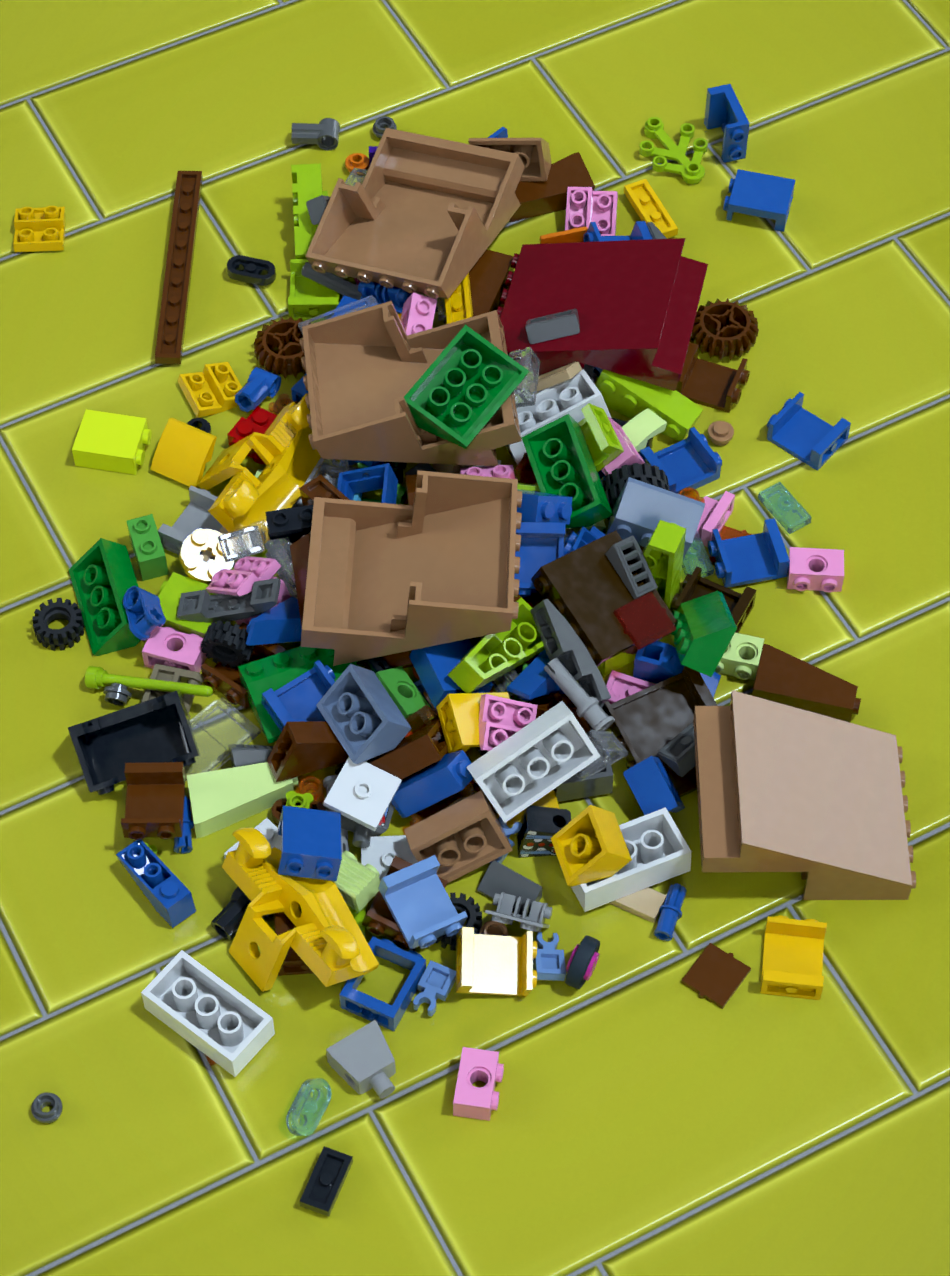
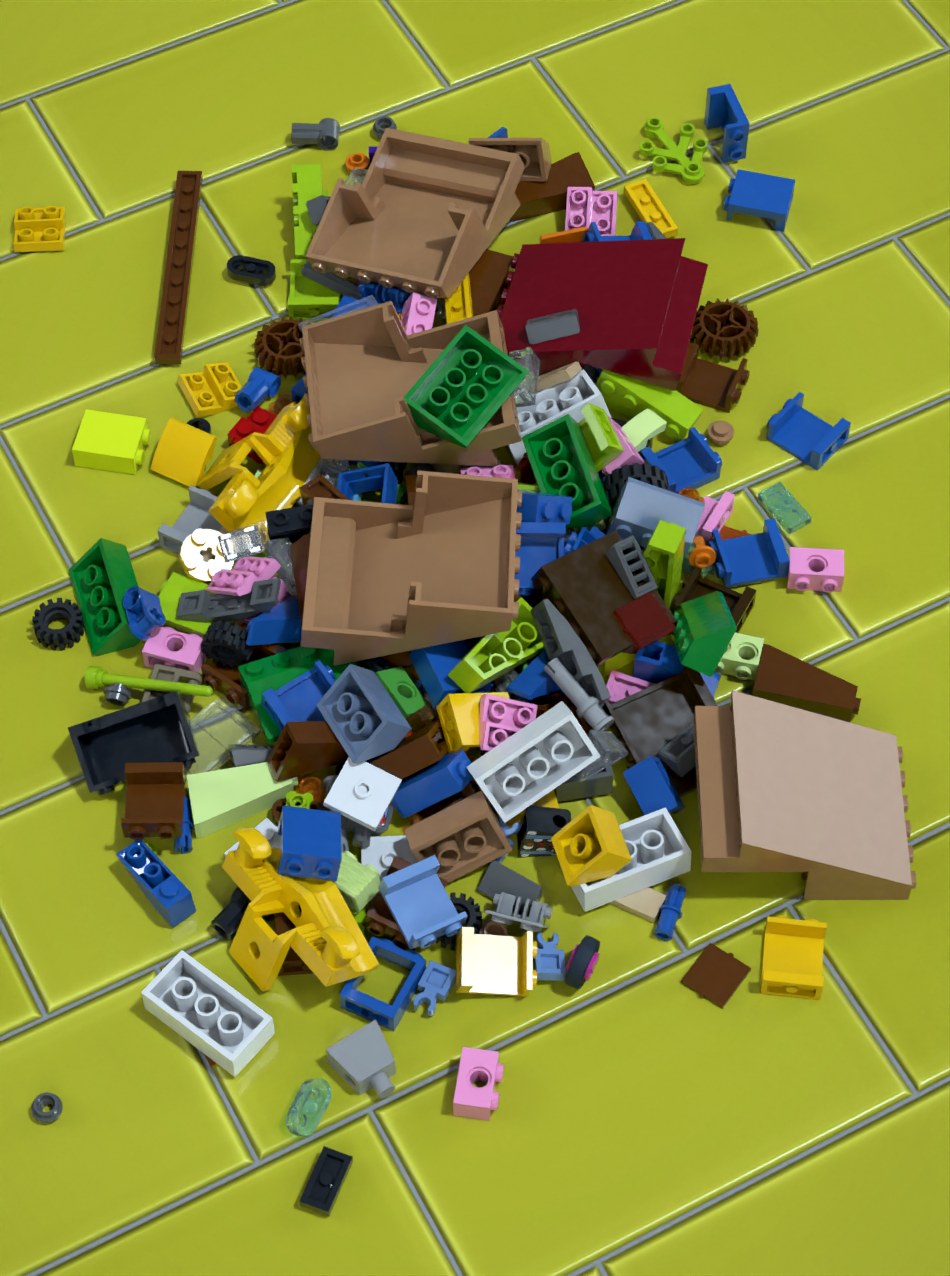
bright green brick [126,514,169,581] -> none
none -> orange plate [689,536,716,568]

